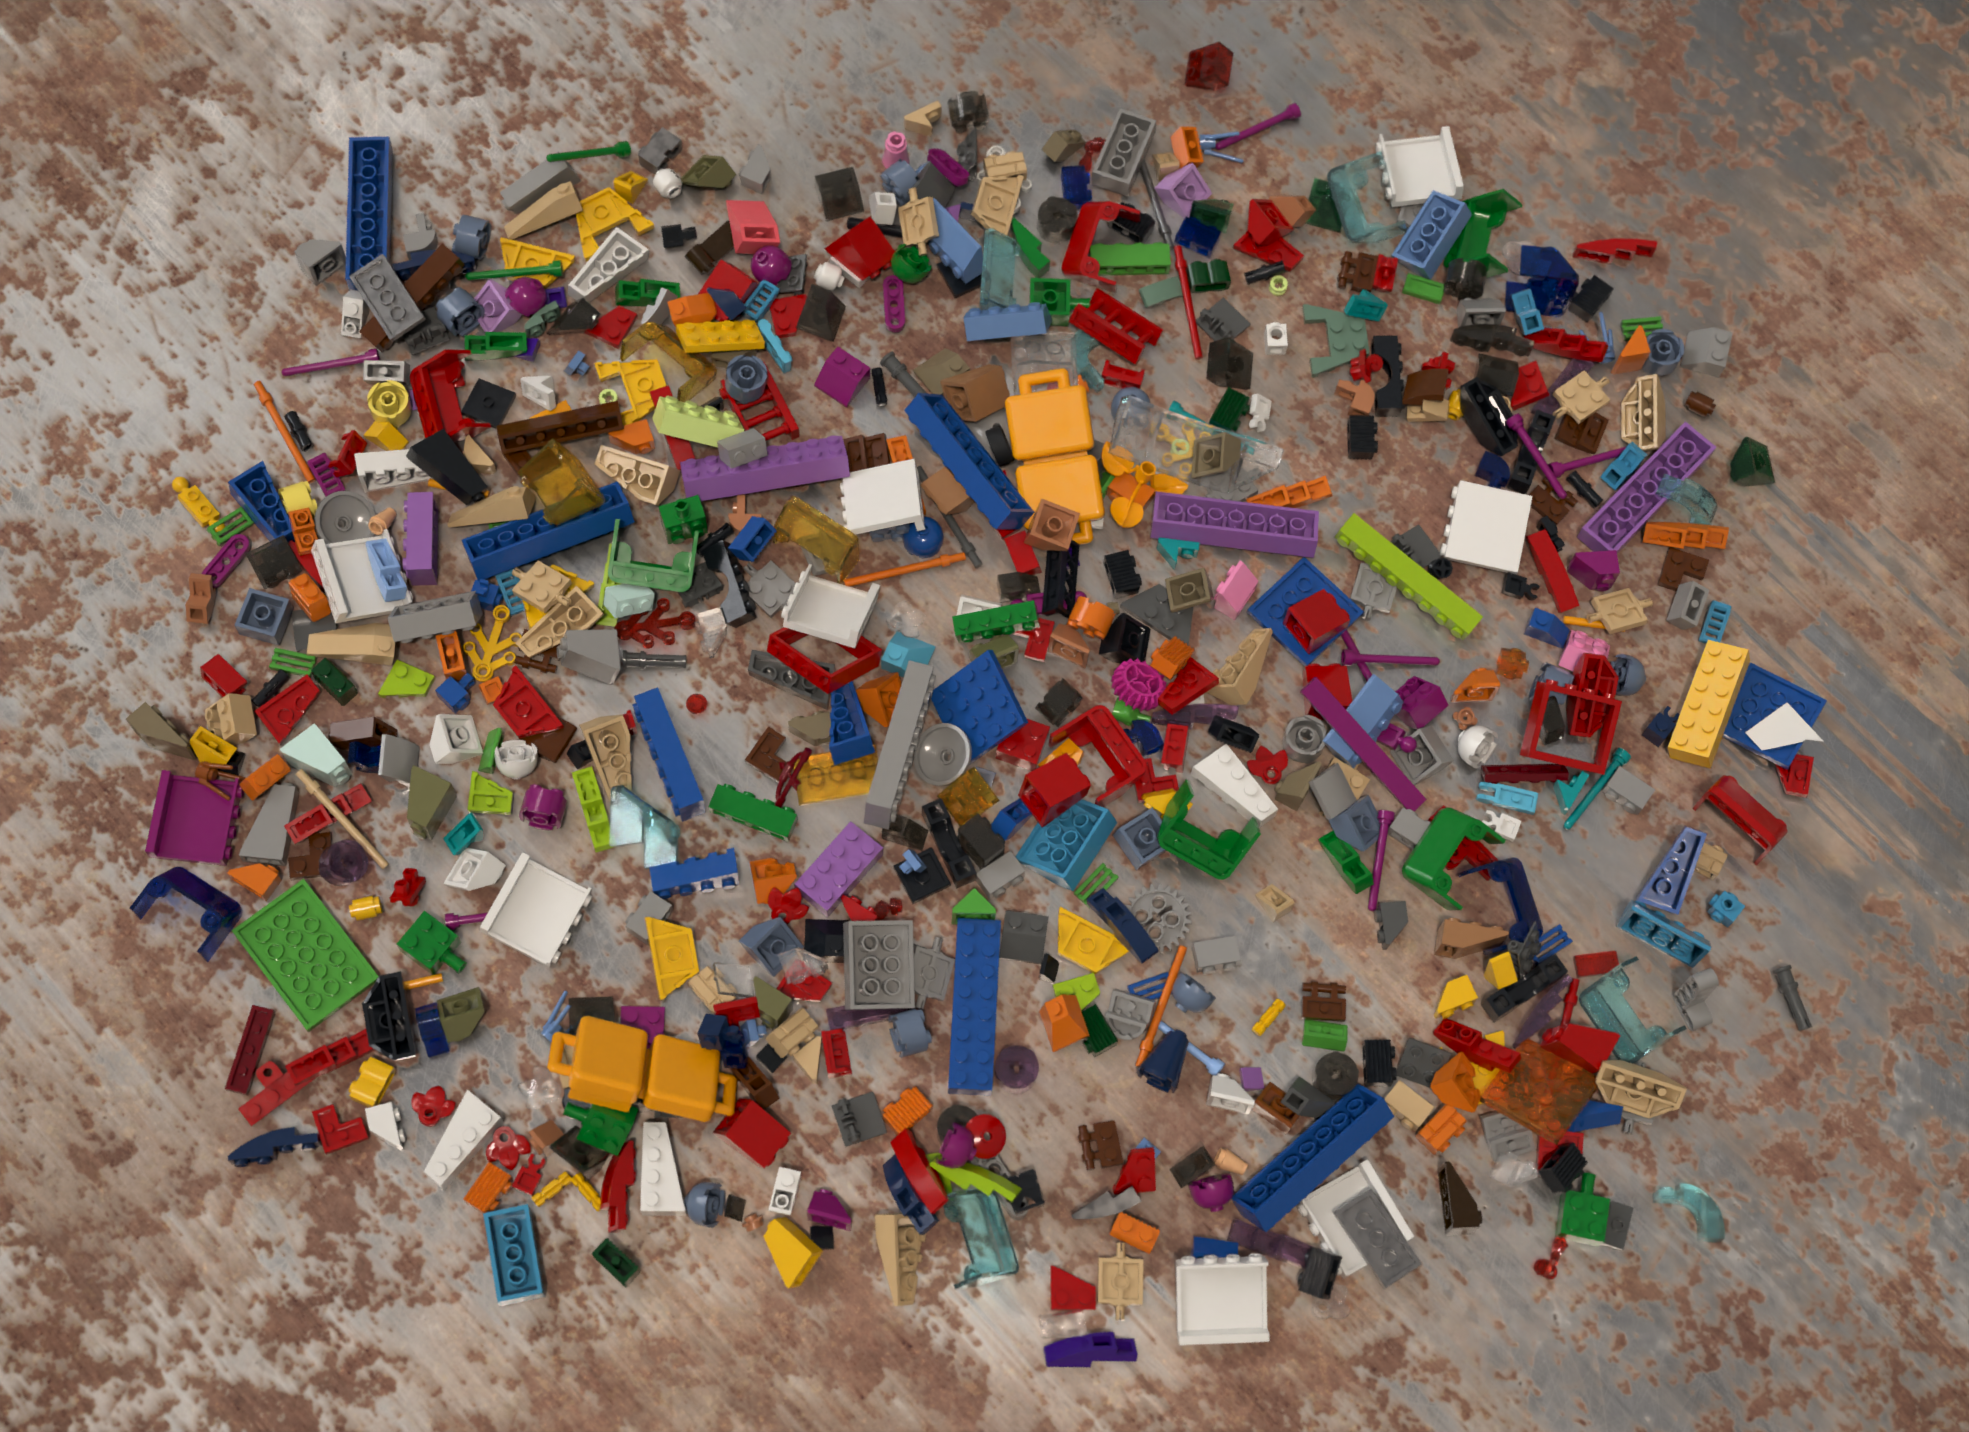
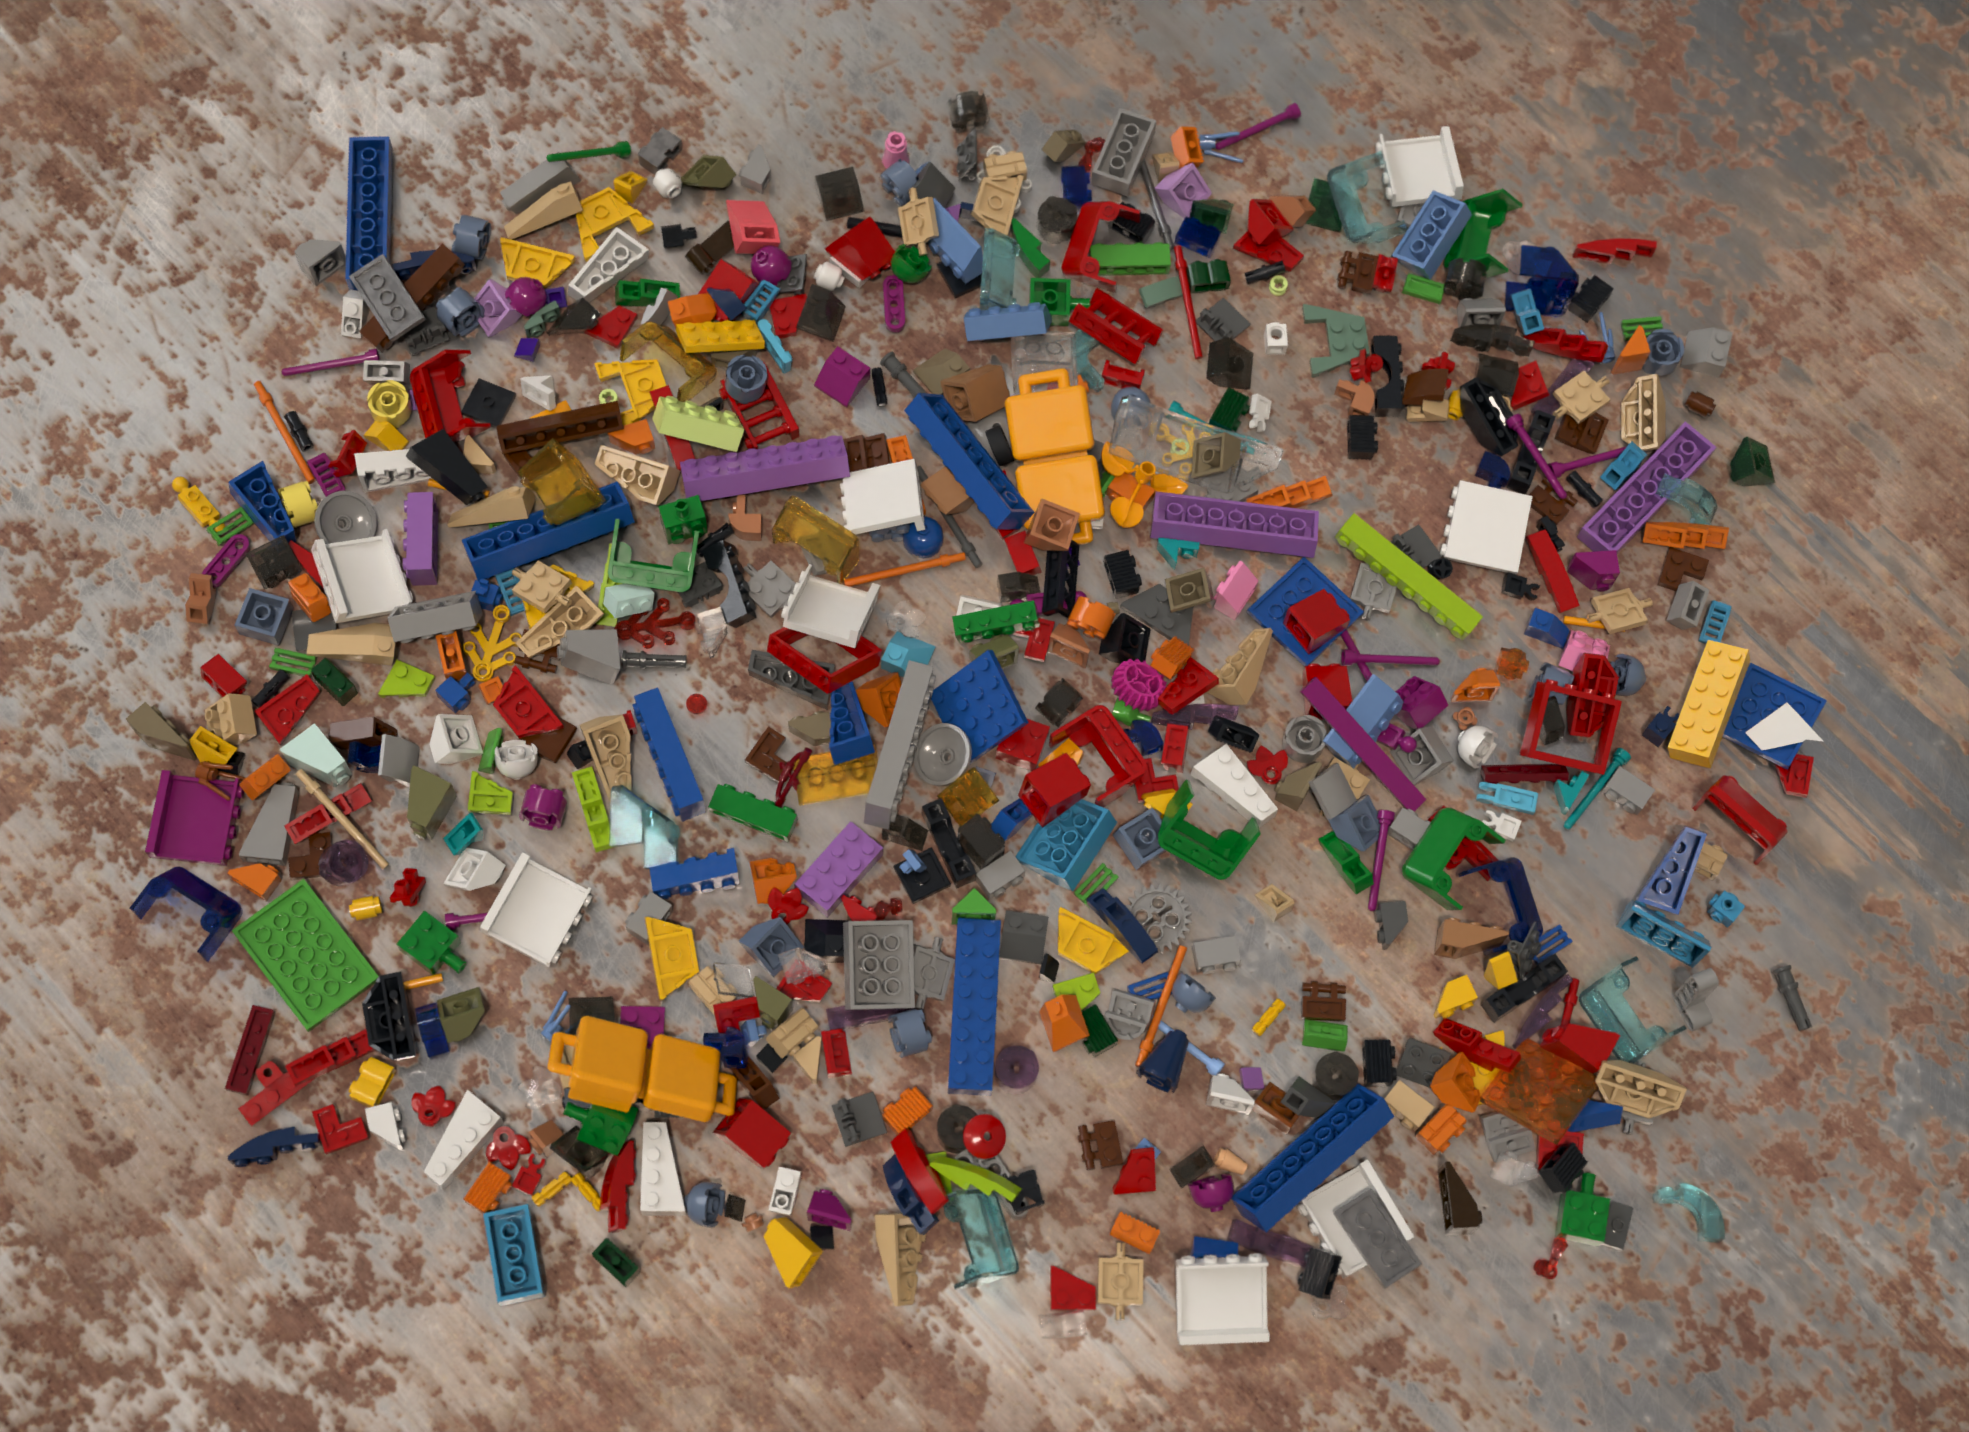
orange slope [288,507,318,556] -> none
light blue slope [366,538,407,602] -> none
light nougat cone [368,507,397,535] -> none
light grey brick [403,213,438,260] -> none
green slope [464,332,527,361] -> none
green piece [466,260,563,281] -> none
medium blue tile [564,350,590,376] -> none
dark blue brick [697,1014,741,1050] -> none
light grey brick [717,428,767,469] -> none
blue brick [728,516,776,562] -> none
white slope [868,192,897,225] -> none
tan slope [903,100,942,136] -> none
magenta plate [927,148,969,186] -> none
magenta cylinder [936,1122,977,1169] -> none
dark purple slope [1043,1332,1138,1367] -> none
slope [1071,1185,1142,1219] -> none
clear red slope [1184,41,1234,91] -> none
teal slope [1344,289,1388,321] -> none
clear red tile [1573,951,1620,978] -> none

